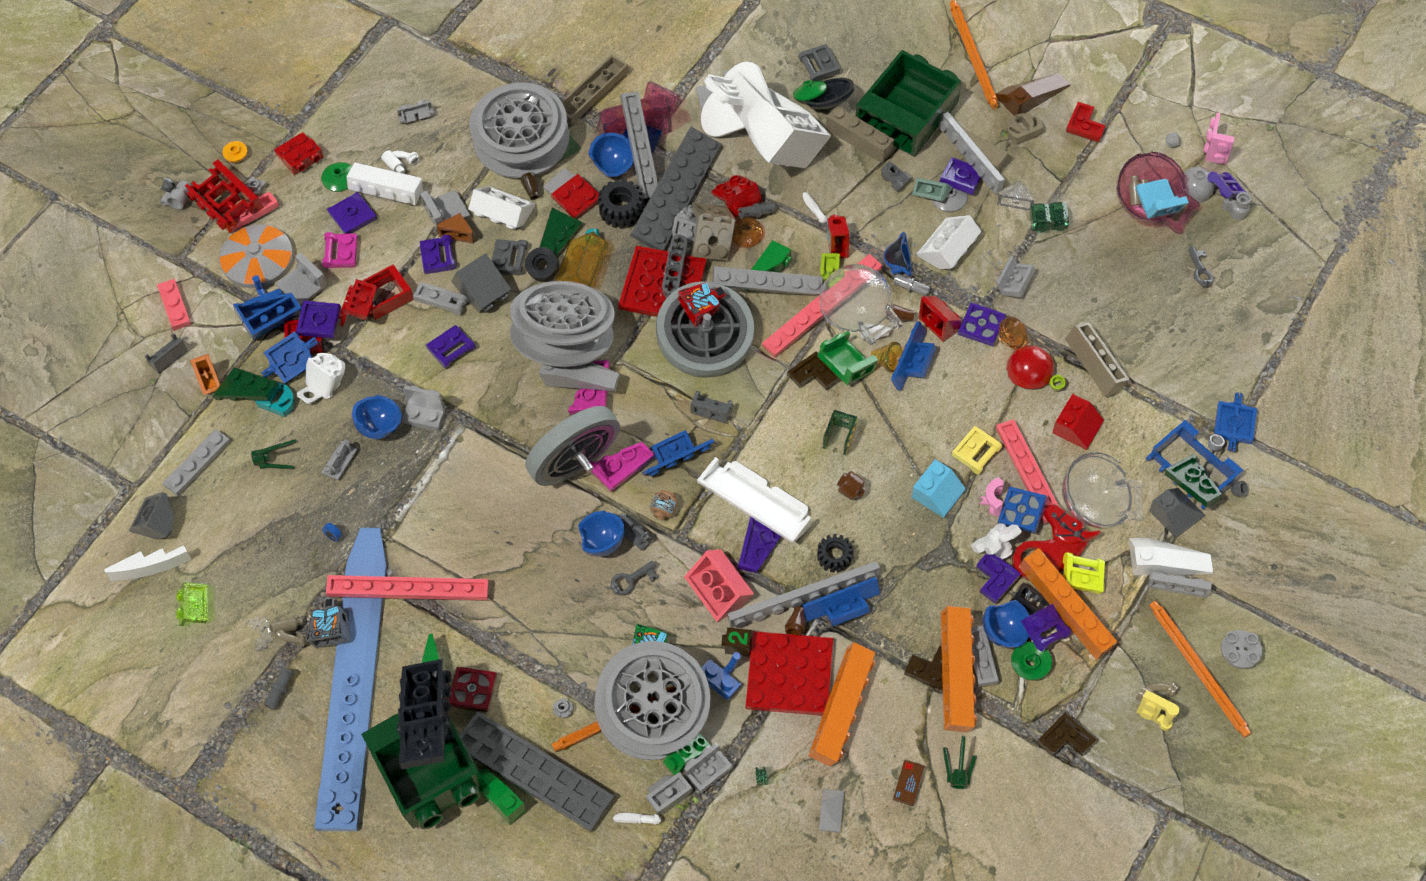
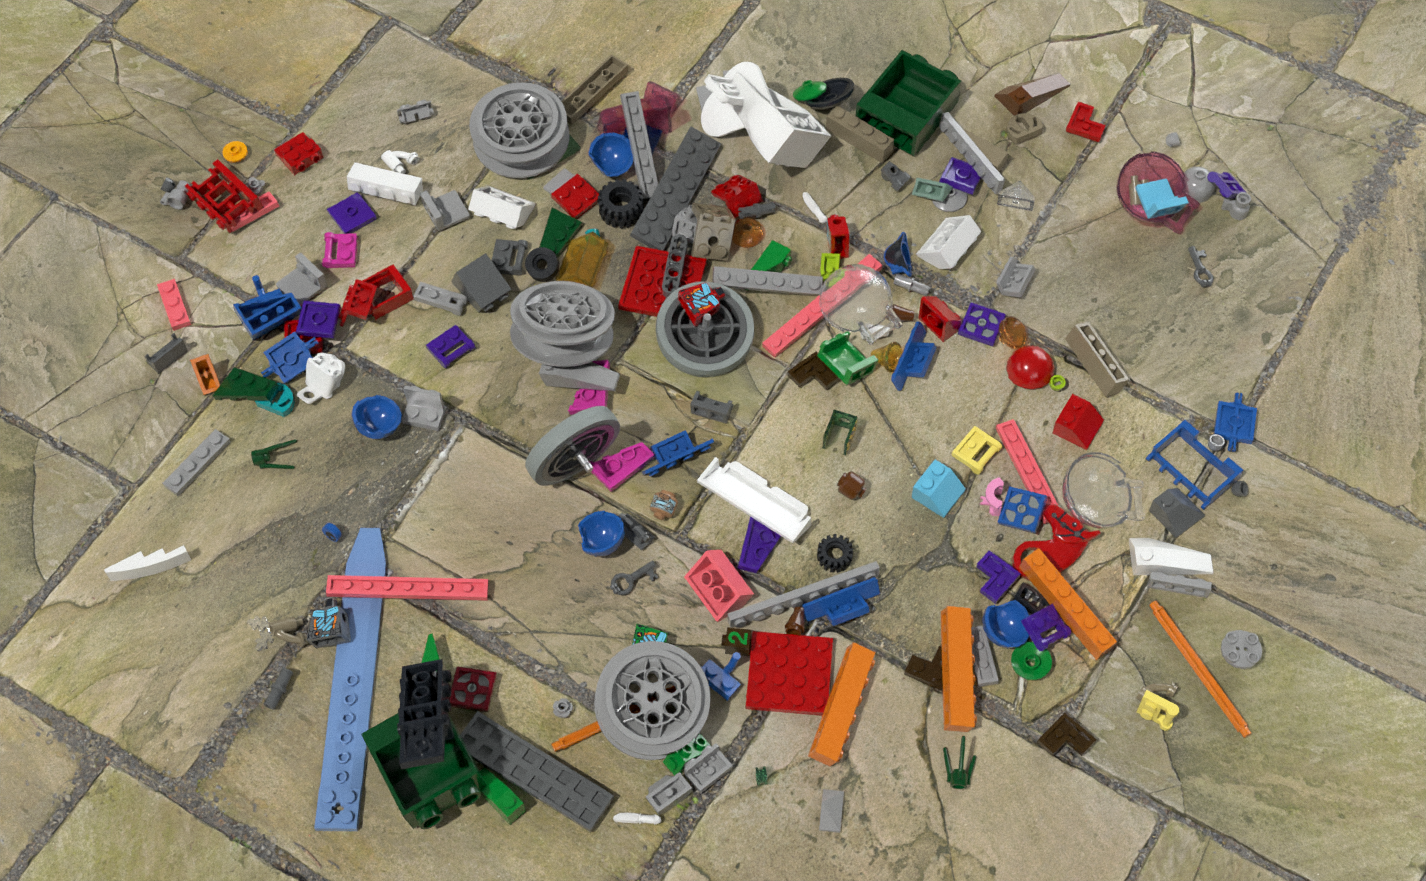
dark grey slope [129,492,174,540] -> none
clear neon green bracket [176,582,208,626] -> none
dish [219,225,293,289] -> none
green dish [321,162,352,192] -> none
light grey hinge [321,439,357,480] -> none
dark purple plate [420,235,456,274] -> none
dark orange slope [437,213,474,244] -> none
dark brown cone [521,172,540,200] -> none
dark grey plate [798,44,840,81] -> none
reddish brown tile [893,760,924,806] -> none
orange piece [949,0,999,109] -> none
white plant [971,523,1021,559] -> none
clear green brick [1029,202,1069,232] -> none
neon yellow plate [1063,552,1105,594] -> none
dark green wing [1164,454,1222,508] -> none
bright pink bracket [1203,113,1234,165] -> none

